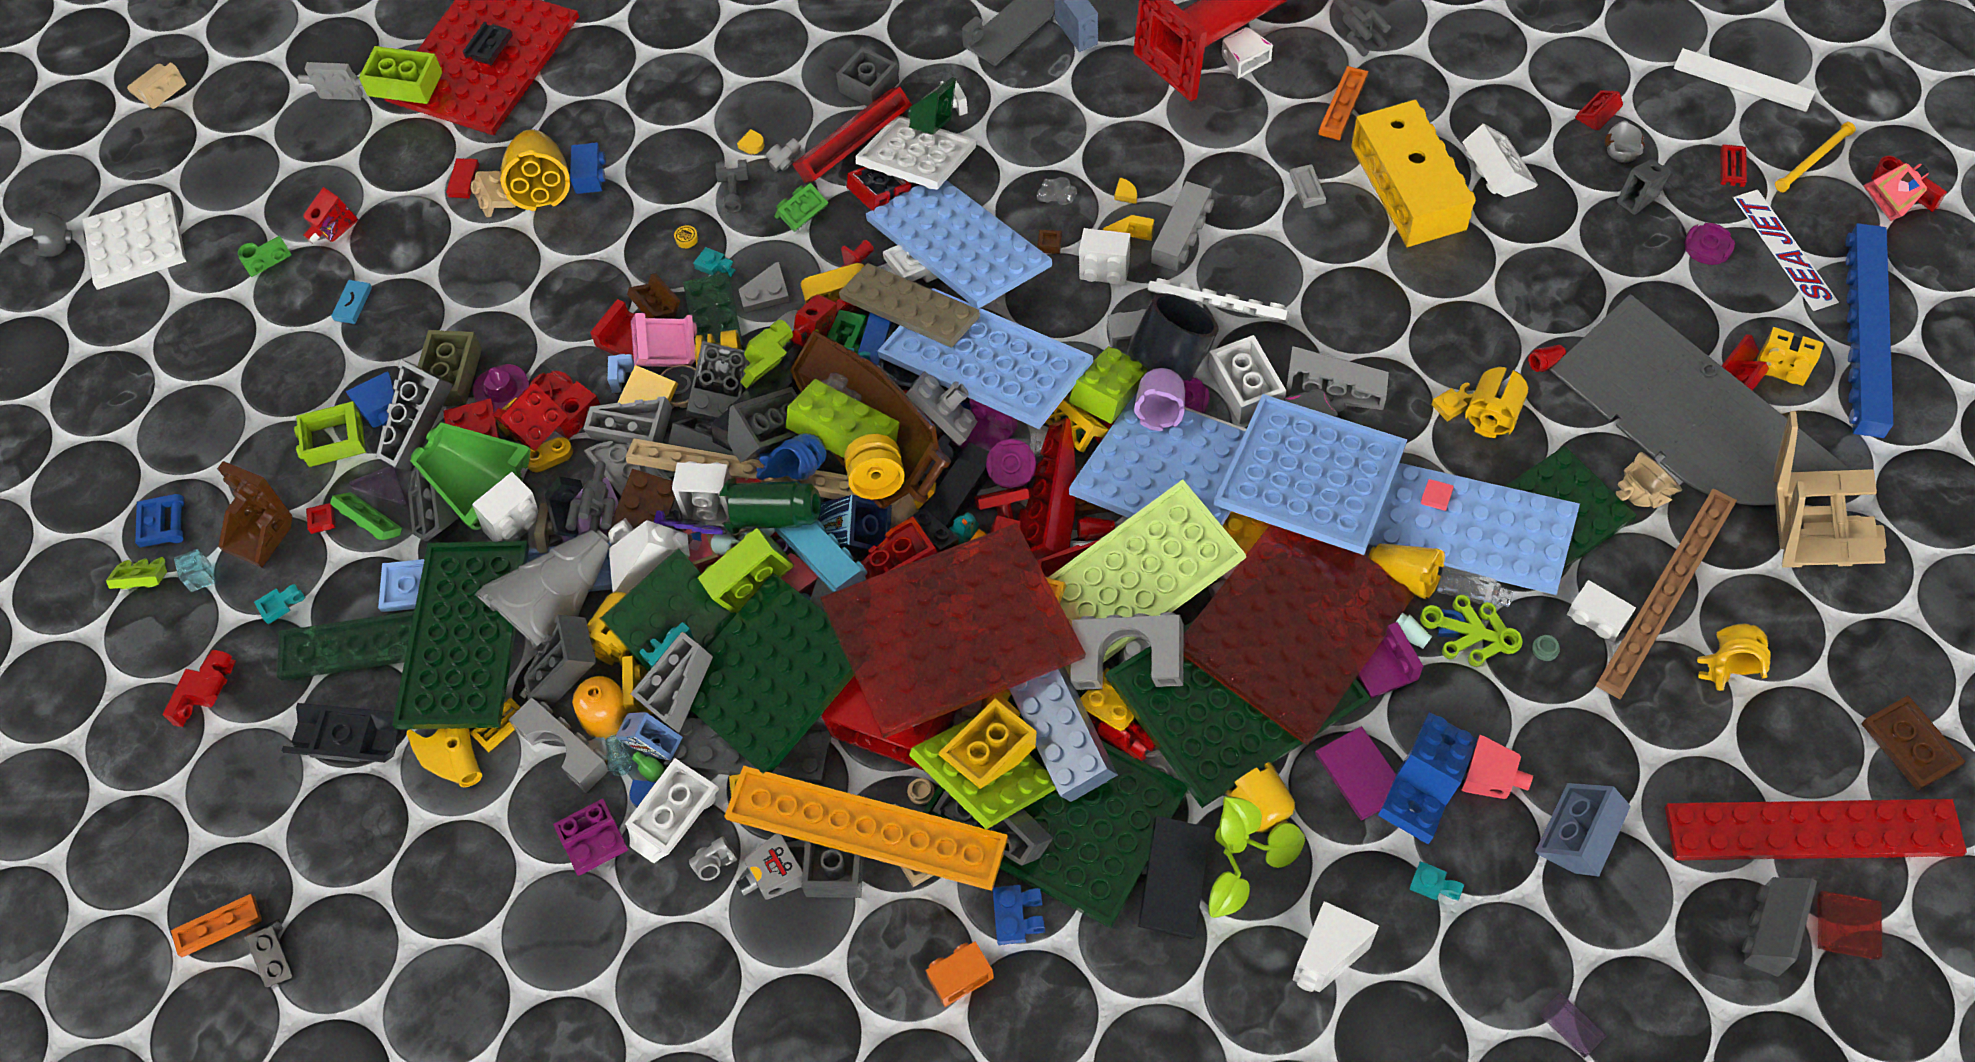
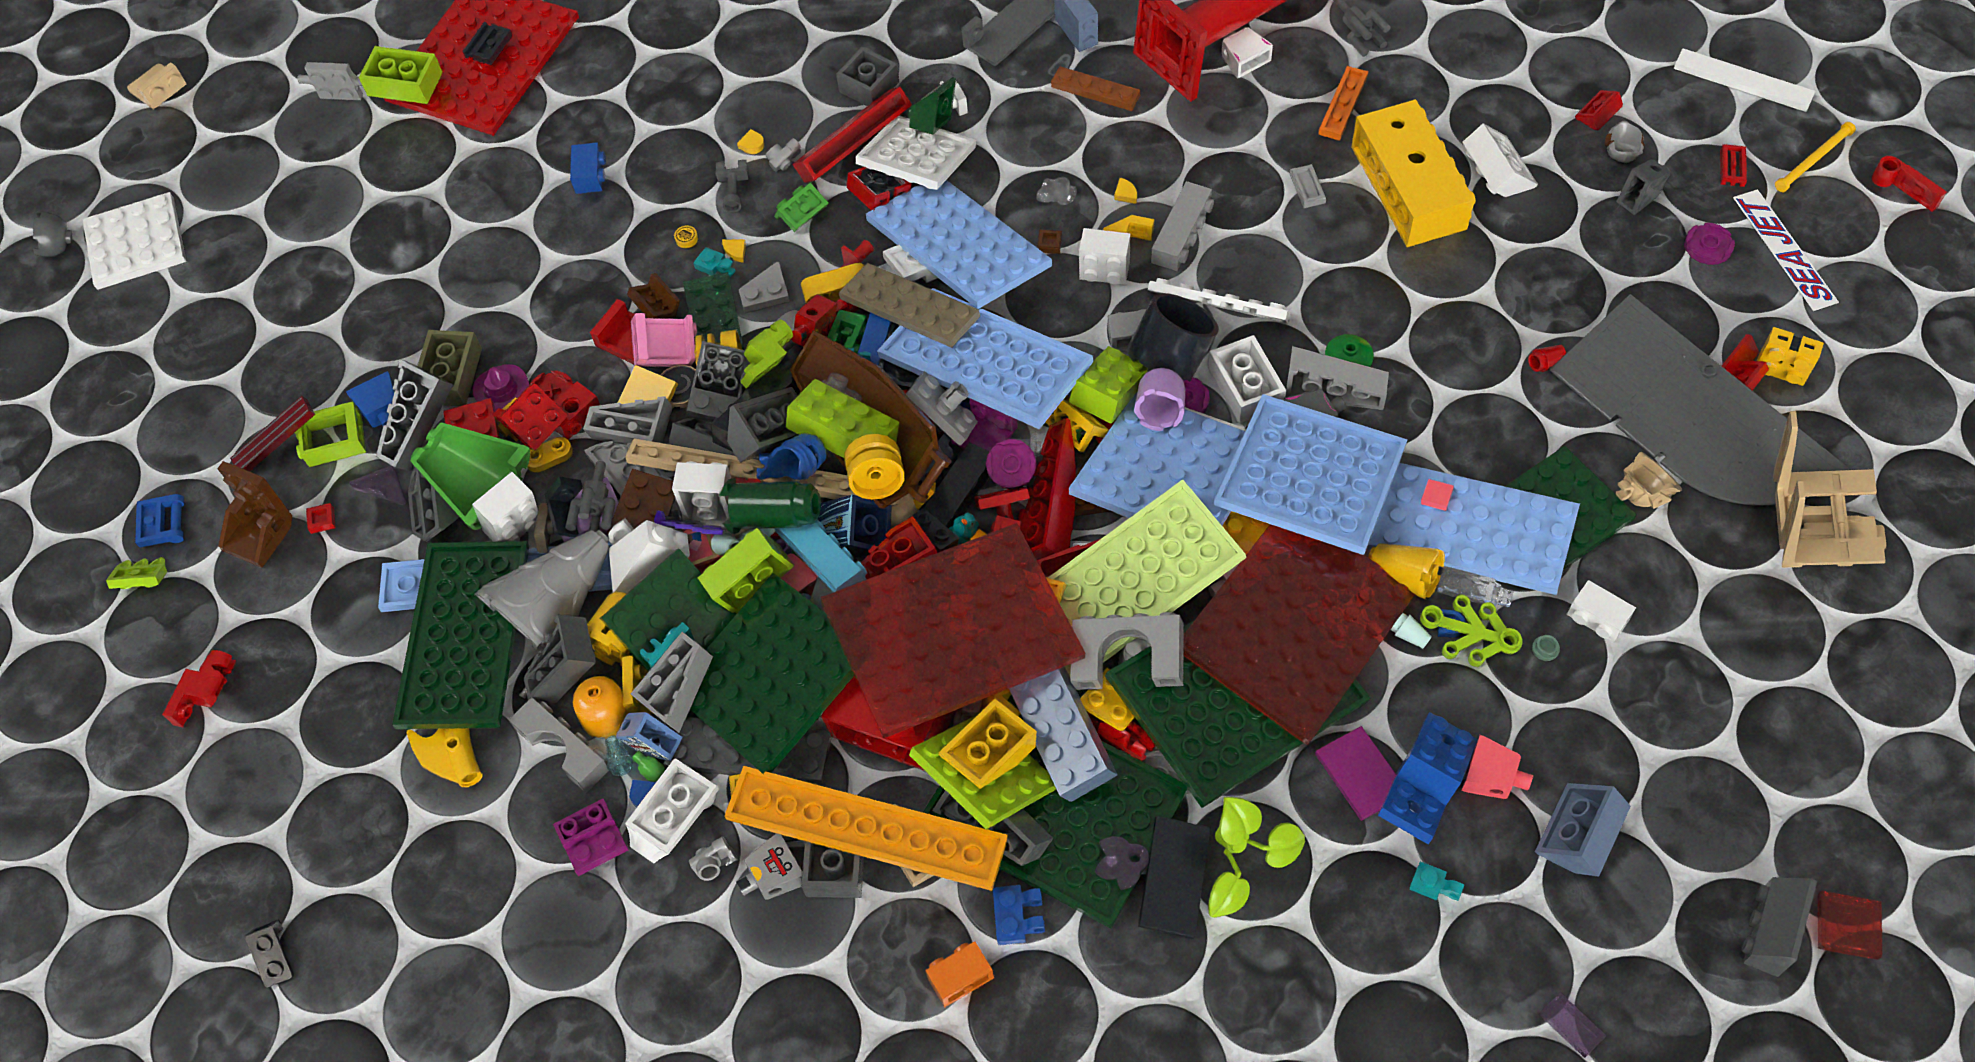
orange plate [171,894,262,958] -> none
clear light blue brick [174,549,216,592] -> none
bright green plate [238,235,292,278] -> none
teal plate [254,584,306,624] -> none
clear green plate [277,611,414,681] -> none
black piece [282,703,401,763] -> none
red torso [303,187,359,244] -> none
bright green plate [330,492,402,540] -> none
dark azure tile [331,280,372,324] -> none
red tile [446,158,480,198] -> none
yellow tile [470,697,521,753] -> none
tan bracket [471,171,516,217] -> none
yellow cylinder [500,129,570,211] -> none
light blue bracket [607,354,634,393] -> none
tan plate [907,778,935,805] -> none
red cone [1077,516,1115,541] -> none
yellow cylinder [1225,762,1295,833] -> none
white slope [1293,901,1379,992] -> none
magenta bracket [1347,622,1423,698] -> none
yellow plate [1431,383,1474,422] -> none
yellow cylinder [1465,367,1528,438] -> none
medium nougat plate [1596,488,1737,699] -> none
red plate [1664,799,1967,860] -> none
yellow piece [1697,624,1770,691] -> none
blue brick [1845,223,1893,438] -> none
reddish brown plate [1861,695,1966,791] -> none
coral torso [1863,163,1929,221] -> none
none -> dark red tile [230,396,315,472]
none -> yellow tile [722,239,746,262]
none -> dark orange plate [1051,66,1140,111]
none -> clear purple plate [1095,836,1149,890]
none -> green dish [1325,334,1374,367]

